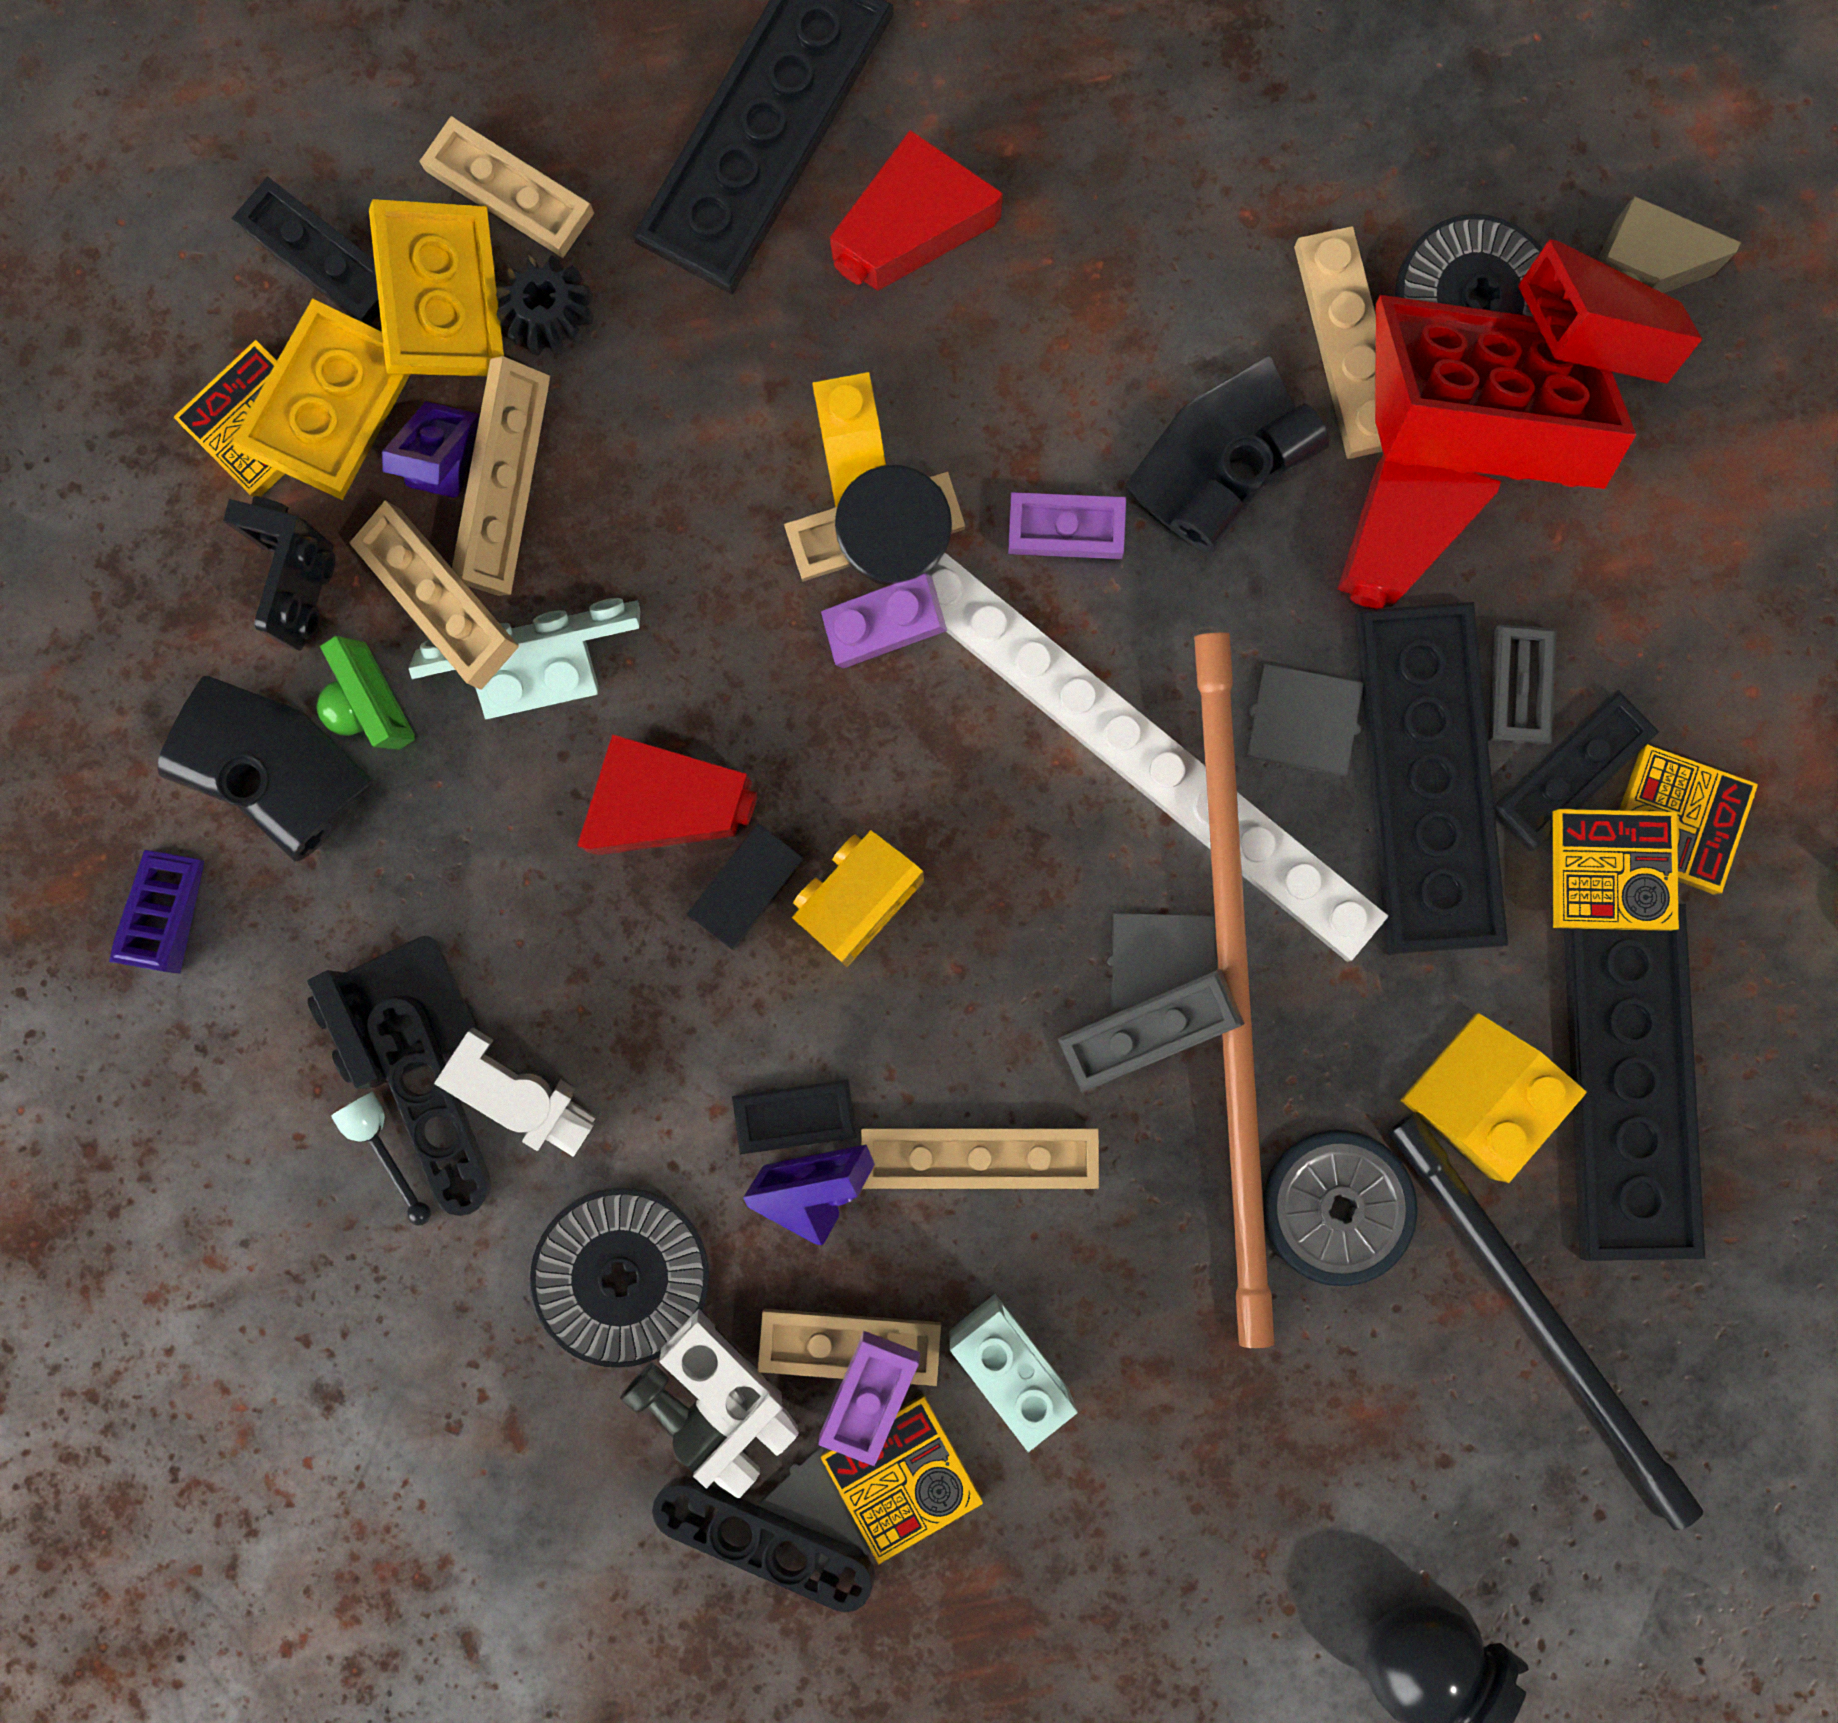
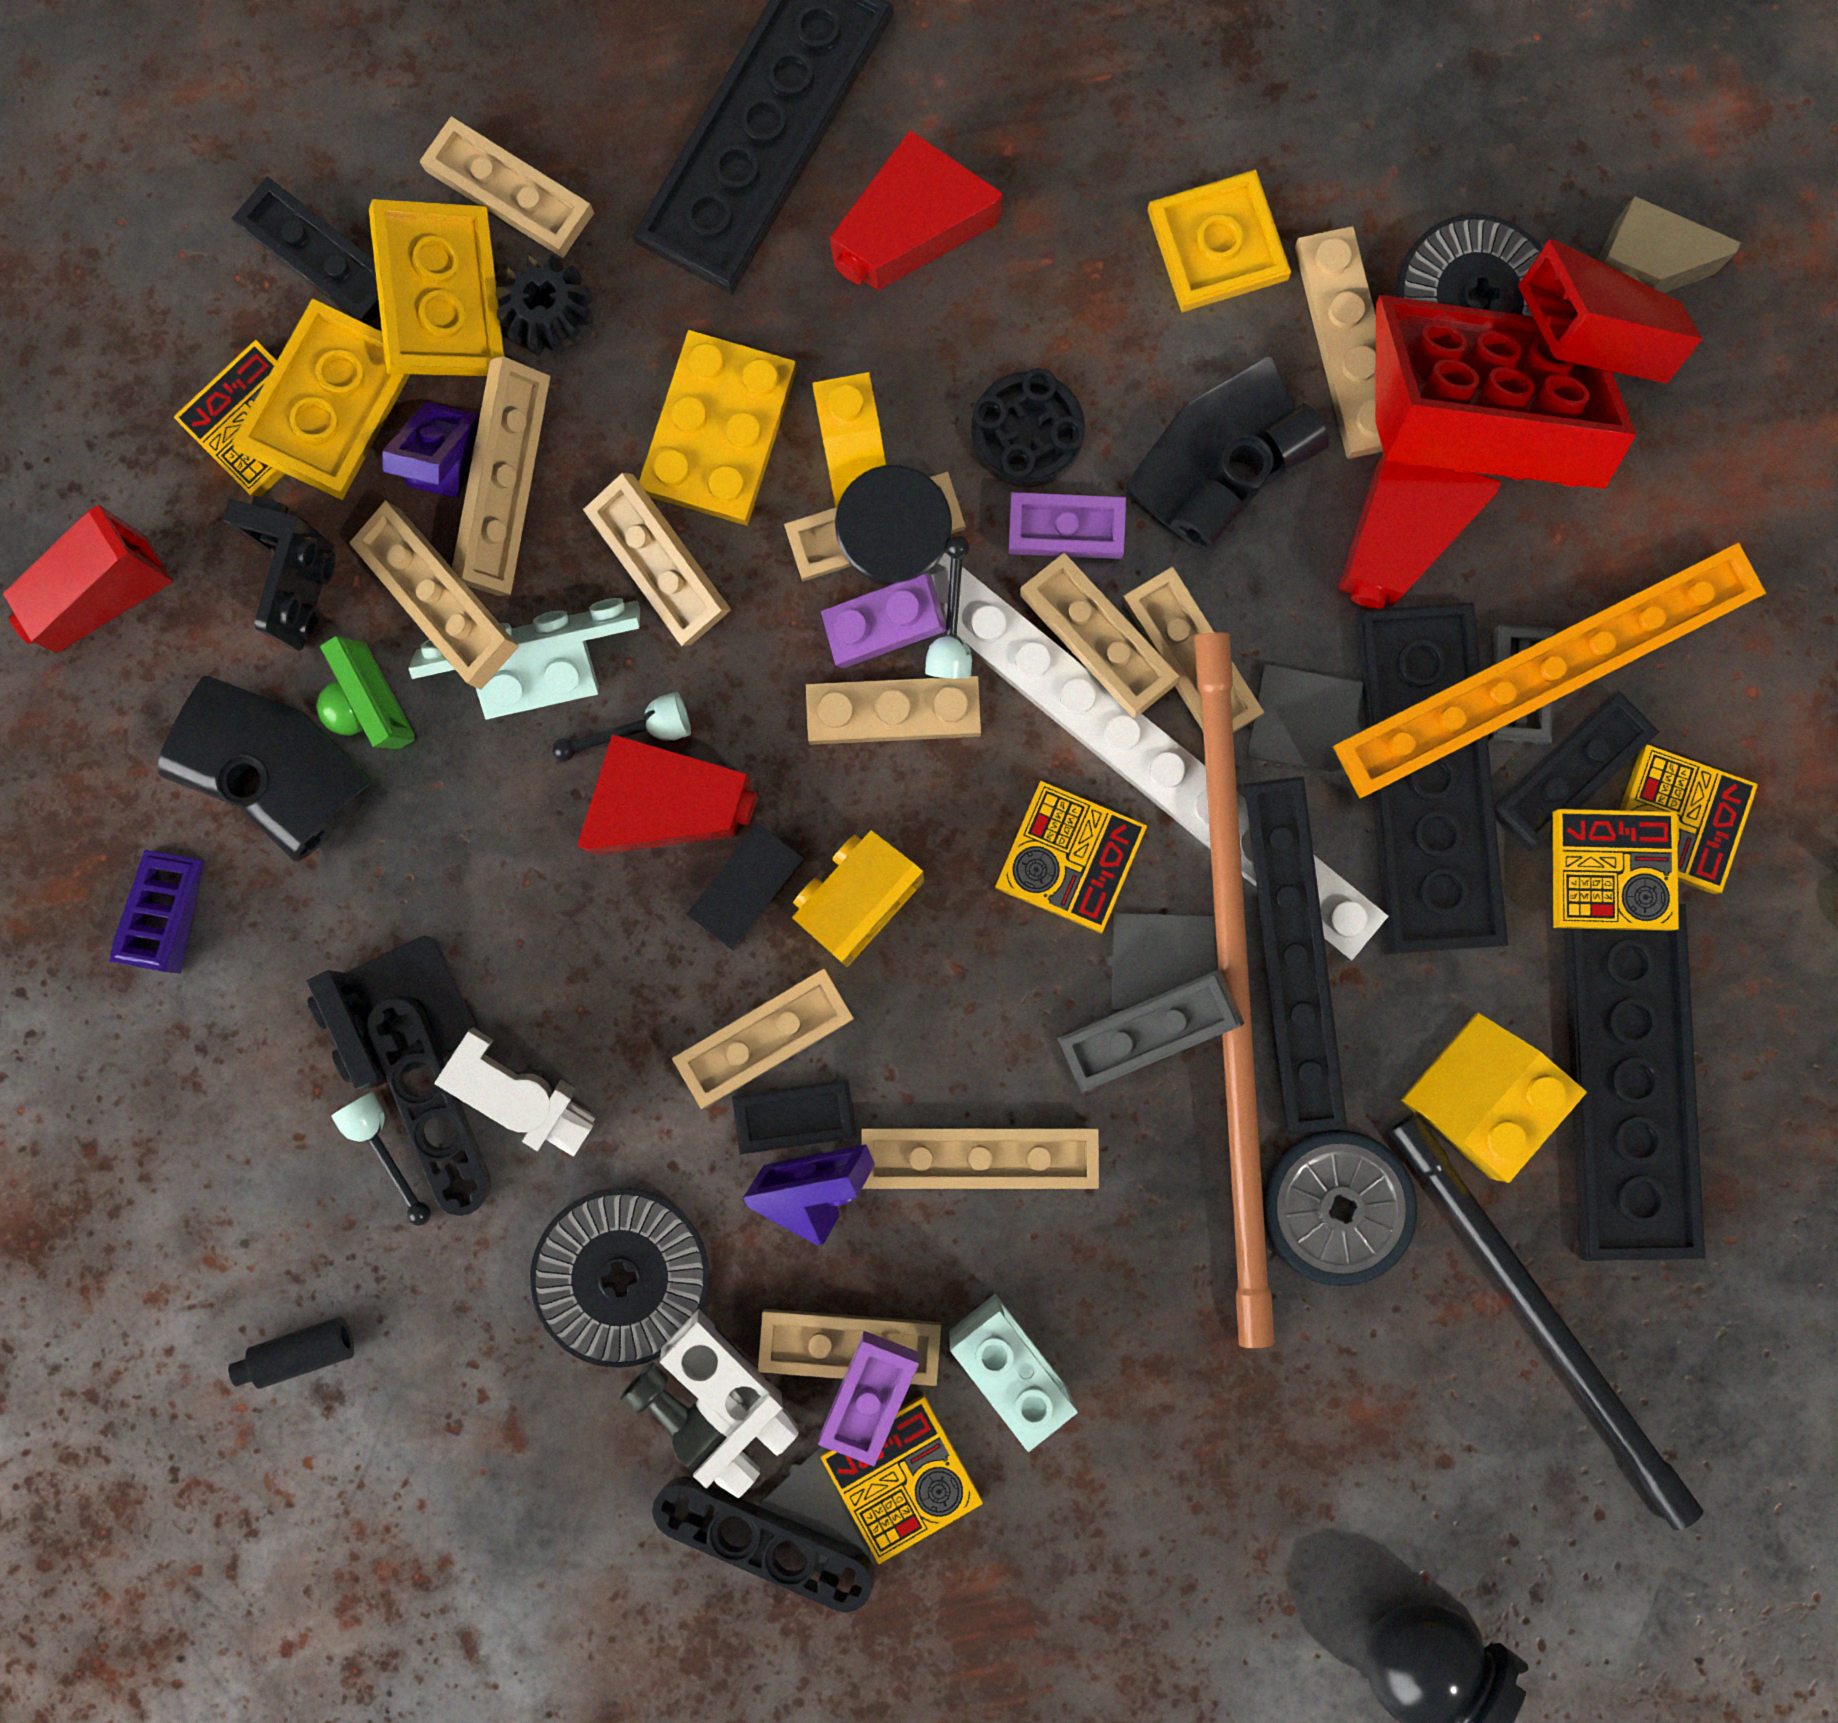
none -> red slope [3,504,173,653]
none -> black cylinder [228,1317,354,1389]
none -> hinge [552,691,691,761]
none -> tan plate [583,473,731,646]
none -> yellow plate [639,330,798,526]
none -> tan plate [672,969,854,1109]
none -> tan plate [806,676,981,745]
none -> hinge [925,536,972,678]
none -> black tile [971,368,1085,487]
none -> tile [995,781,1147,933]
none -> tan plate [1020,553,1179,719]
none -> tan plate [1122,566,1264,733]
none -> yellow tile [1147,169,1291,313]
none -> black tile [1244,776,1348,1134]
none -> light orange plate [1333,542,1766,799]

